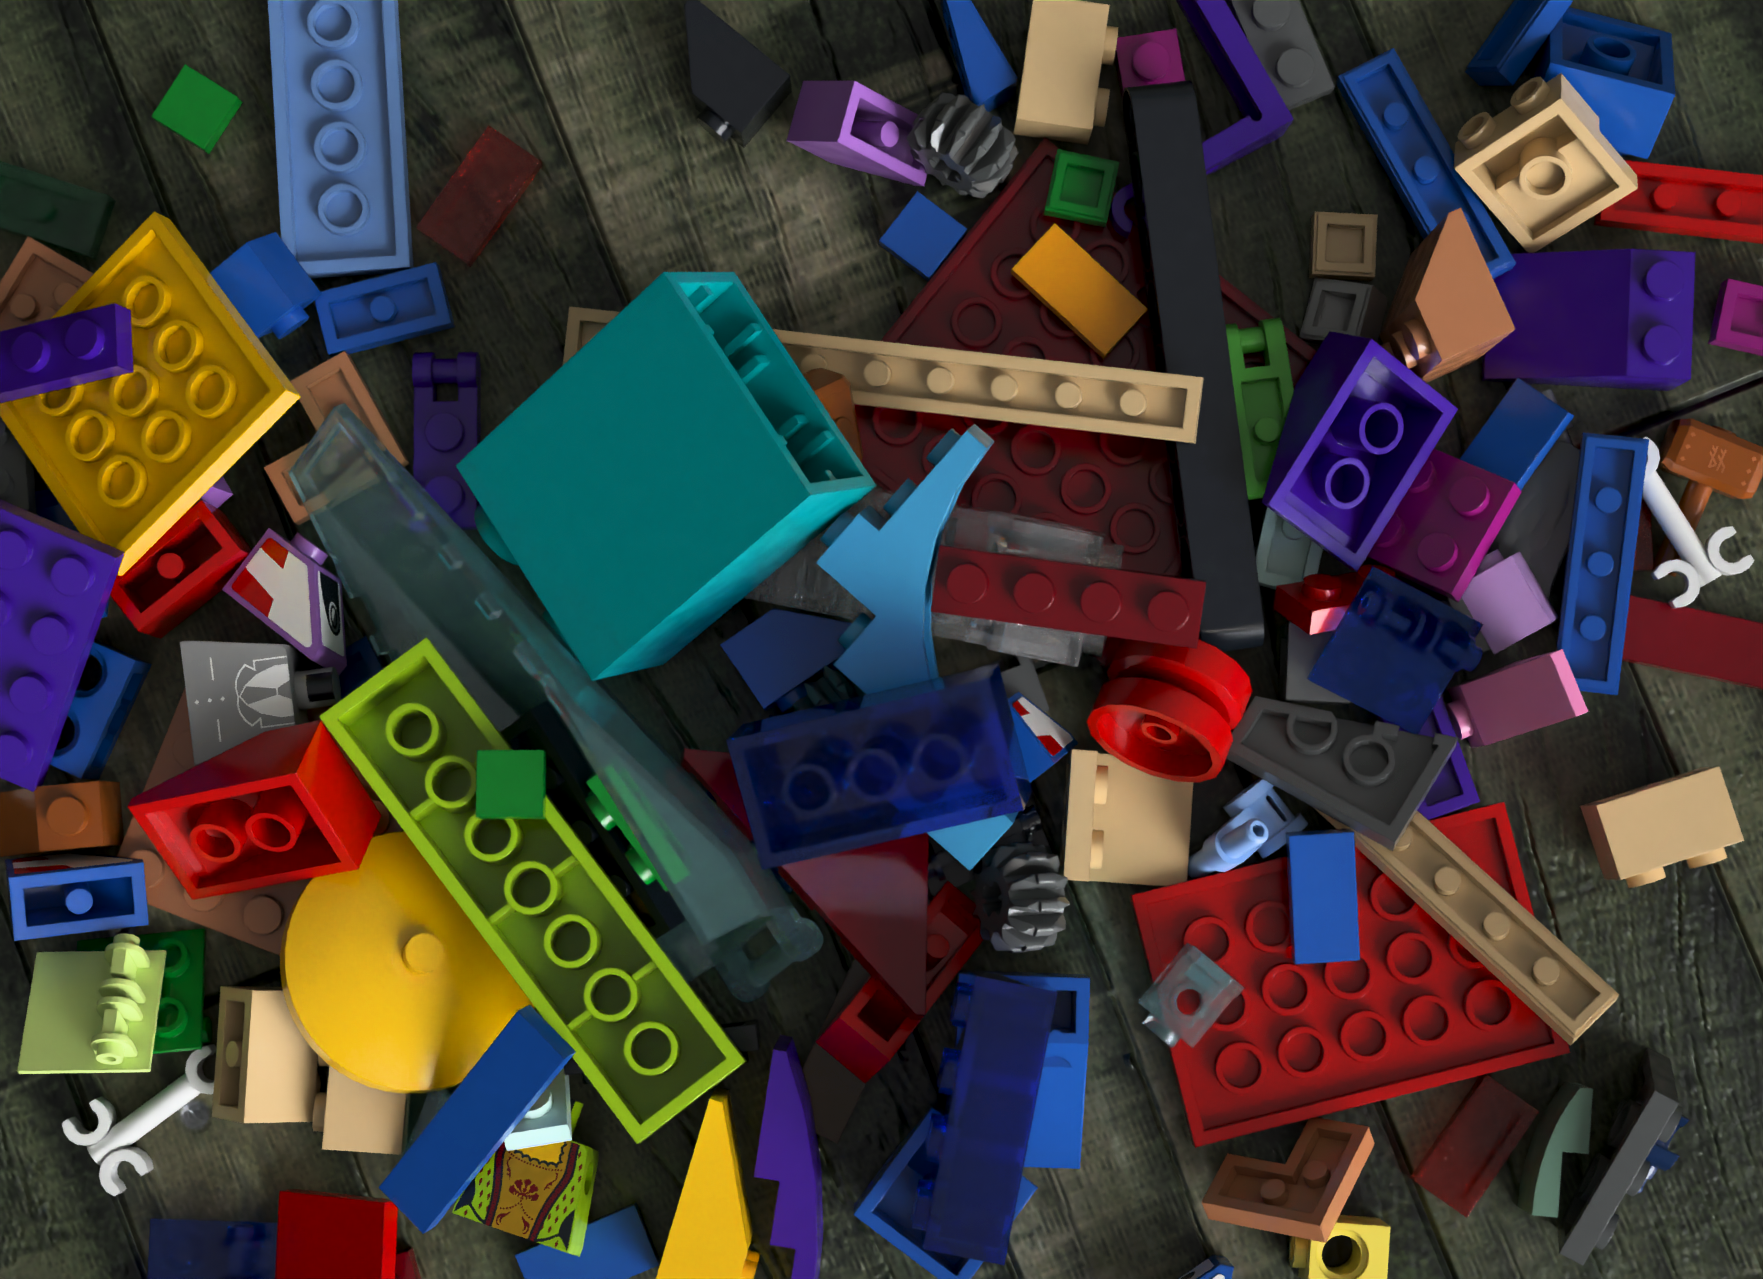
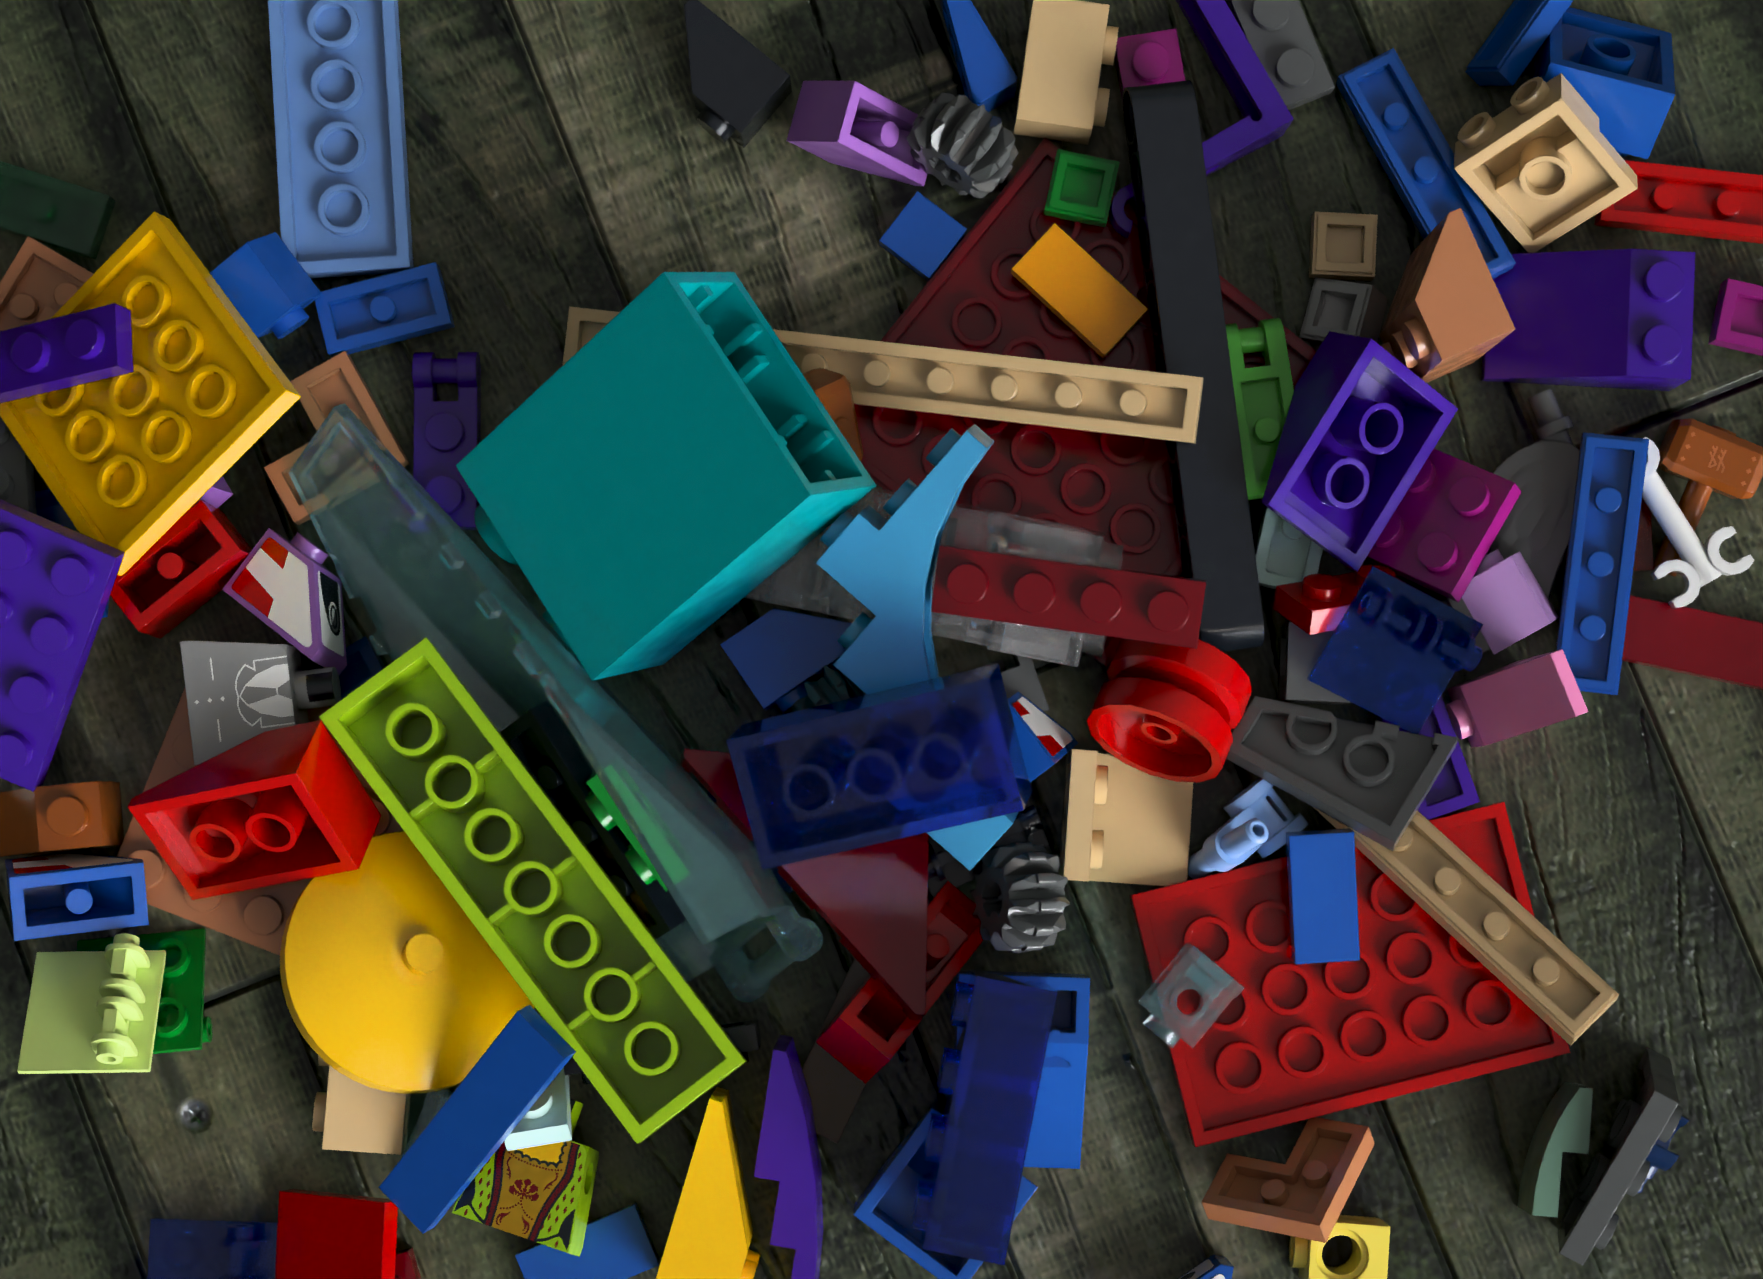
blue brick [50,639,152,780] -> none
white bar [62,1044,216,1196] -> none
green tile [151,64,243,154] -> none
tan brick [212,986,321,1123] -> none
clear red tile [416,125,543,267] -> none
green tile [476,750,546,819] -> none
clear red tile [1410,1074,1539,1218] -> none
blue tile [1460,378,1574,490] -> none
tan brick [1580,766,1744,888] -> none

